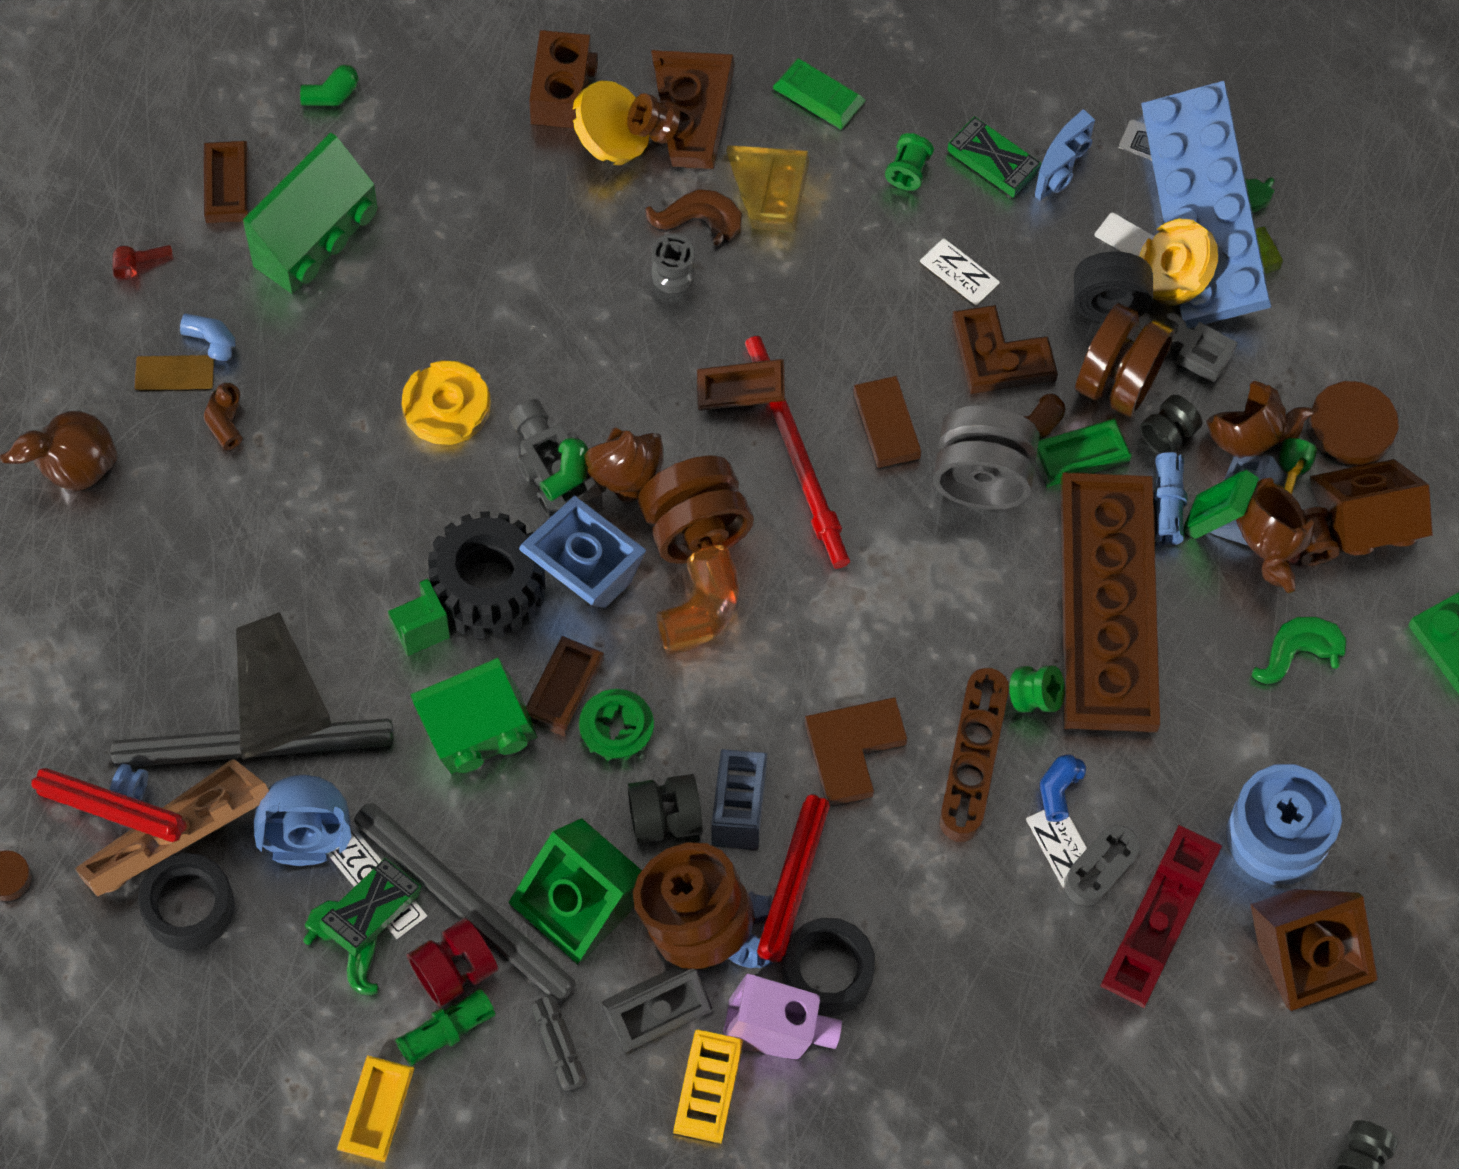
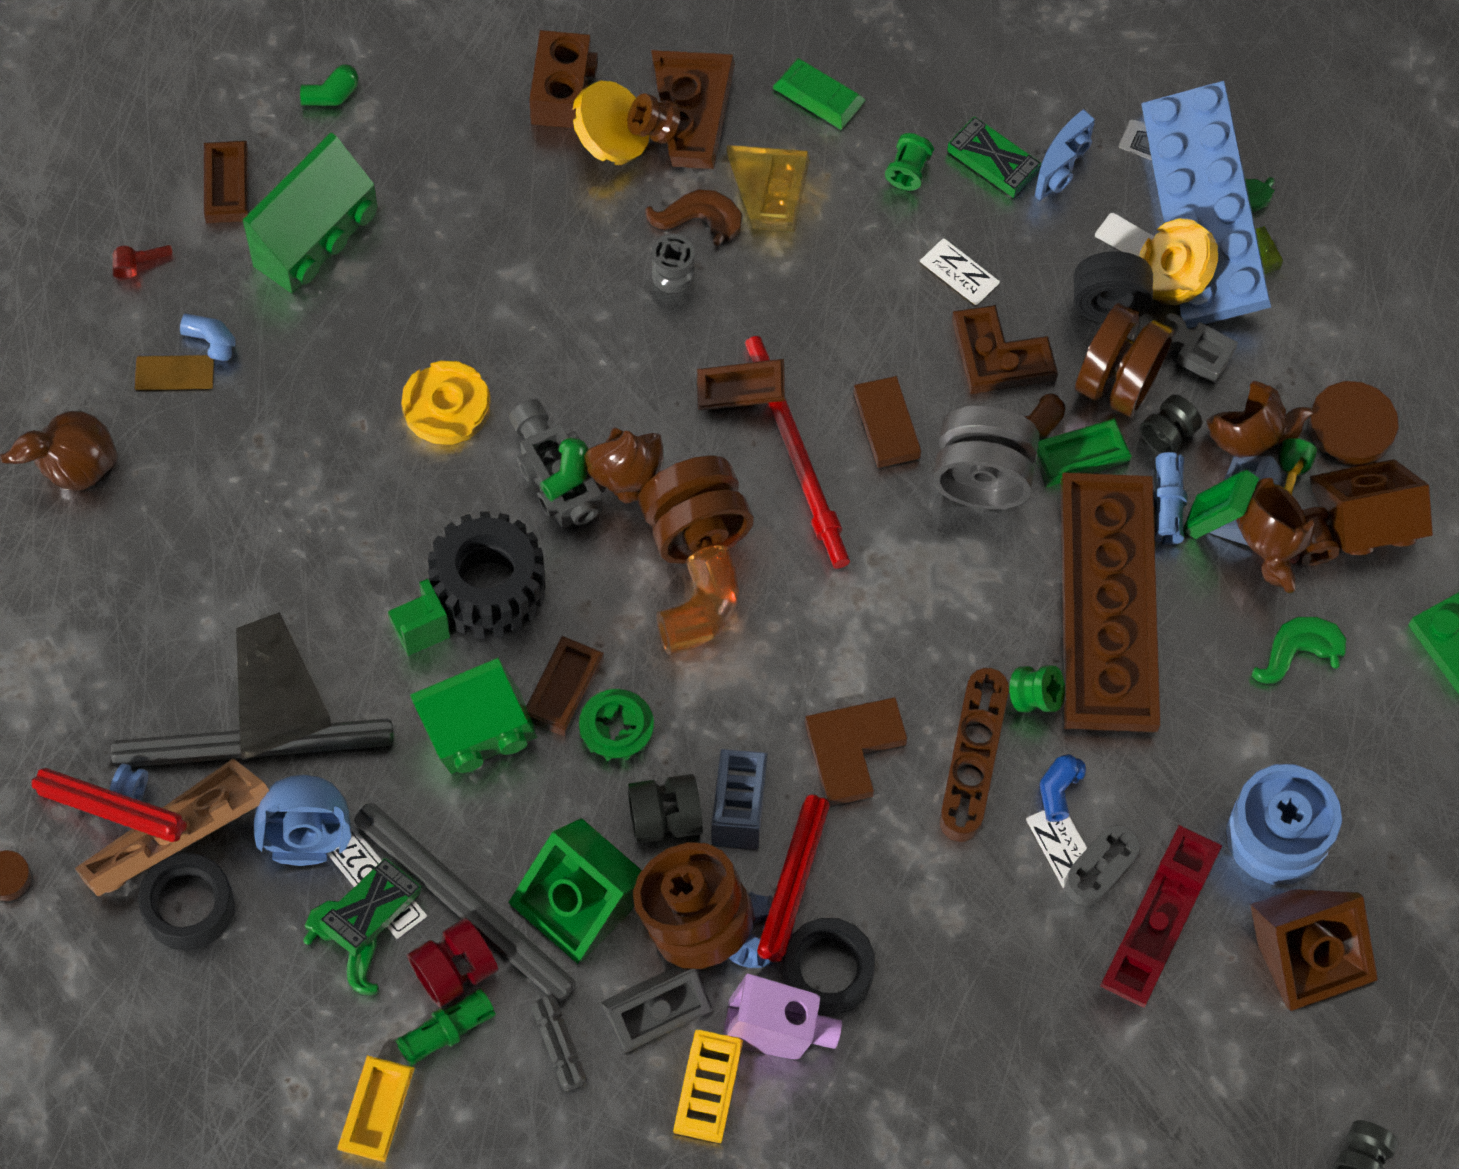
reddish brown arm [204,383,243,451] -> none
medium blue slope [519,495,646,608] -> none

